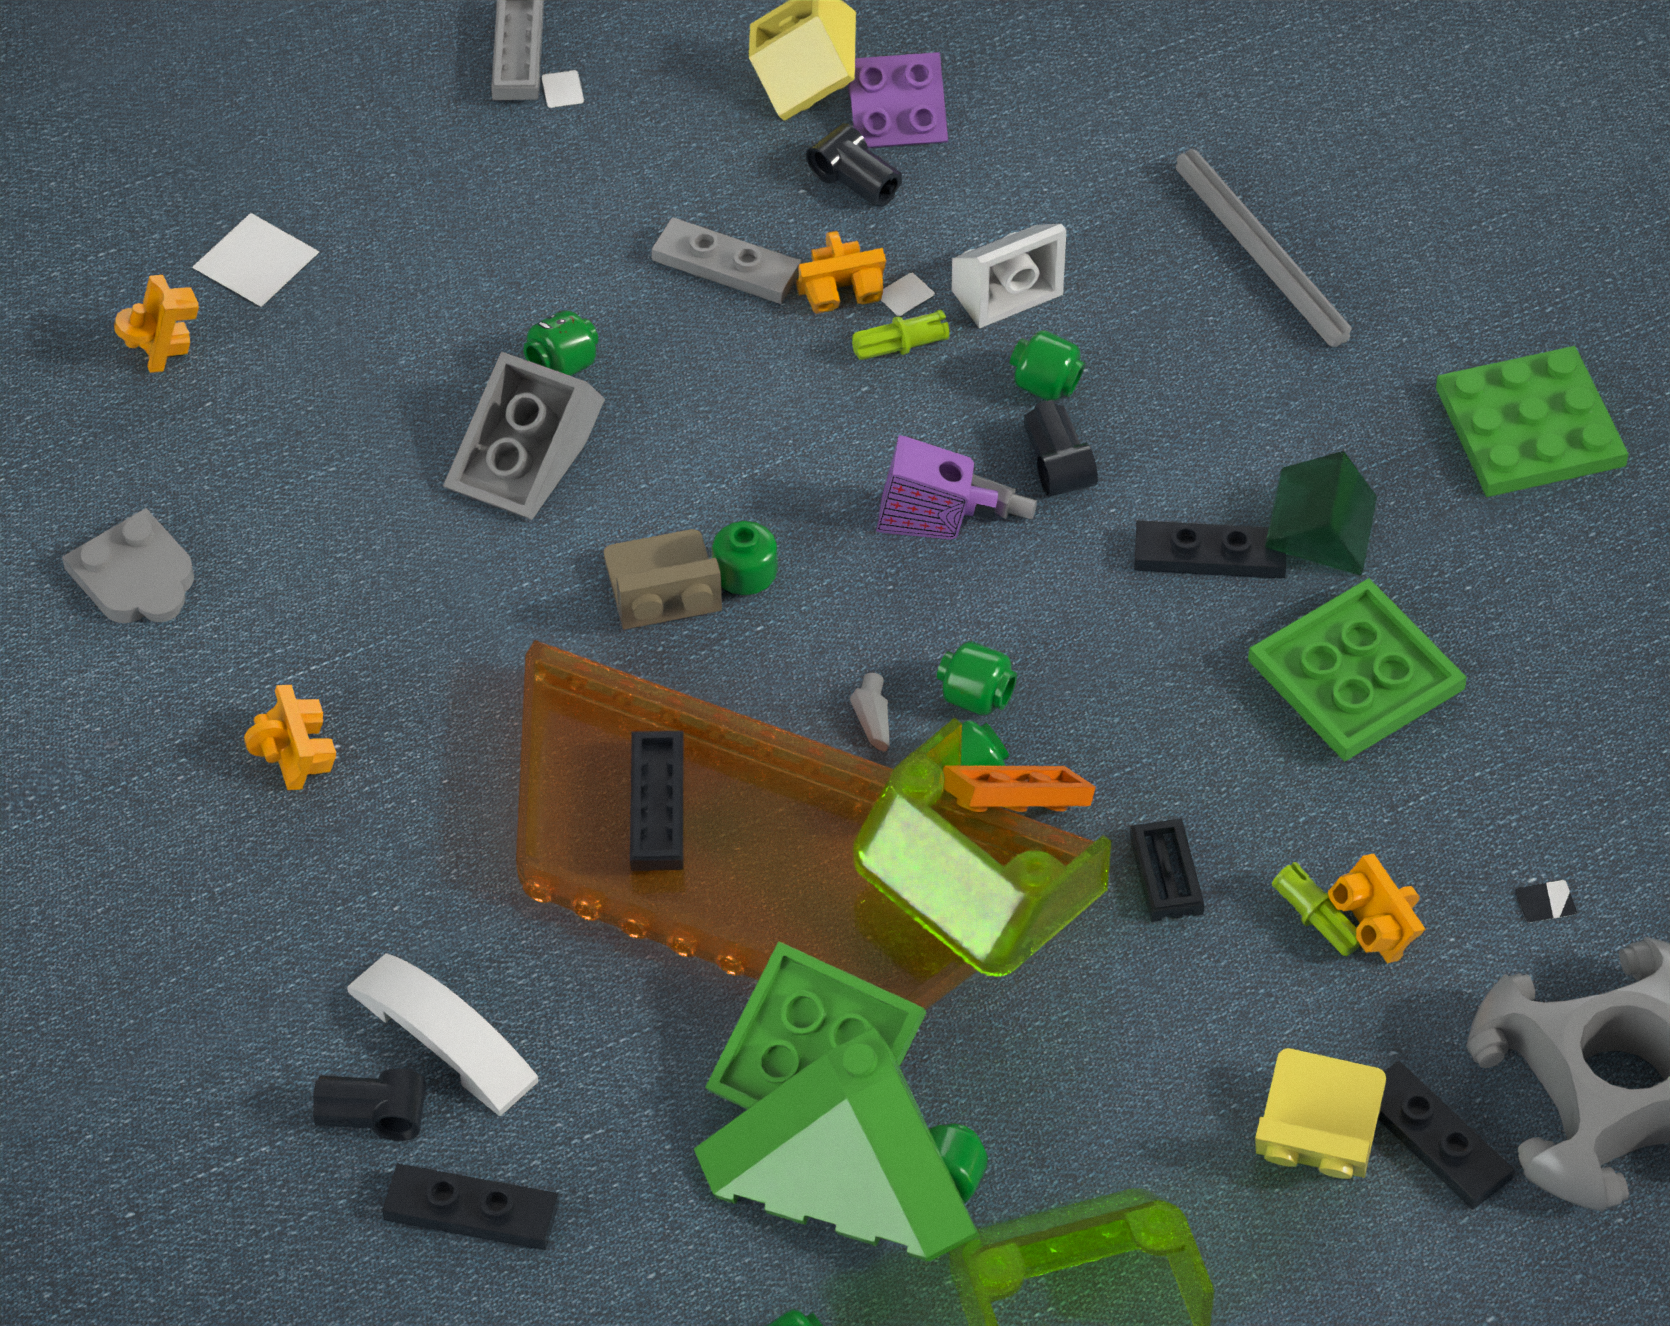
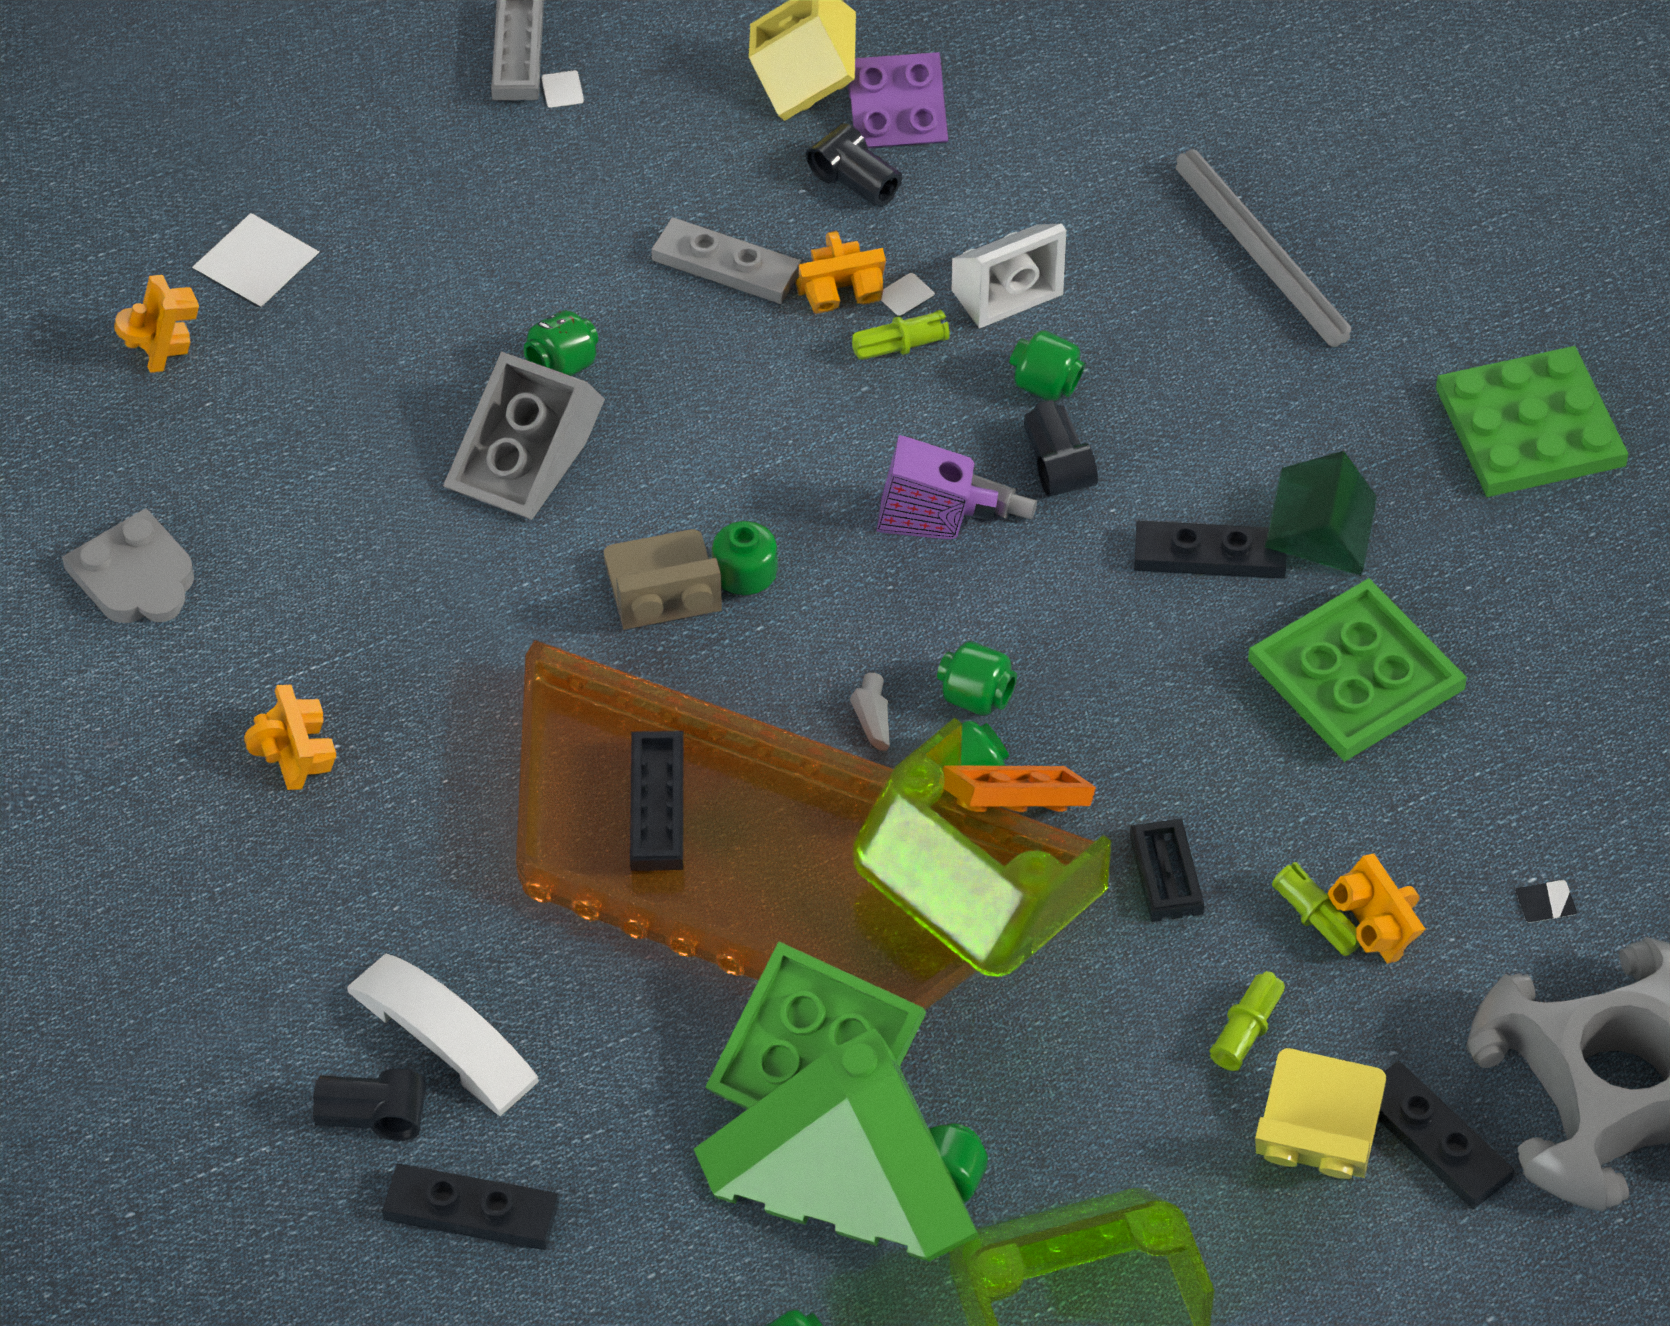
none -> lime axle [1209,971,1285,1071]

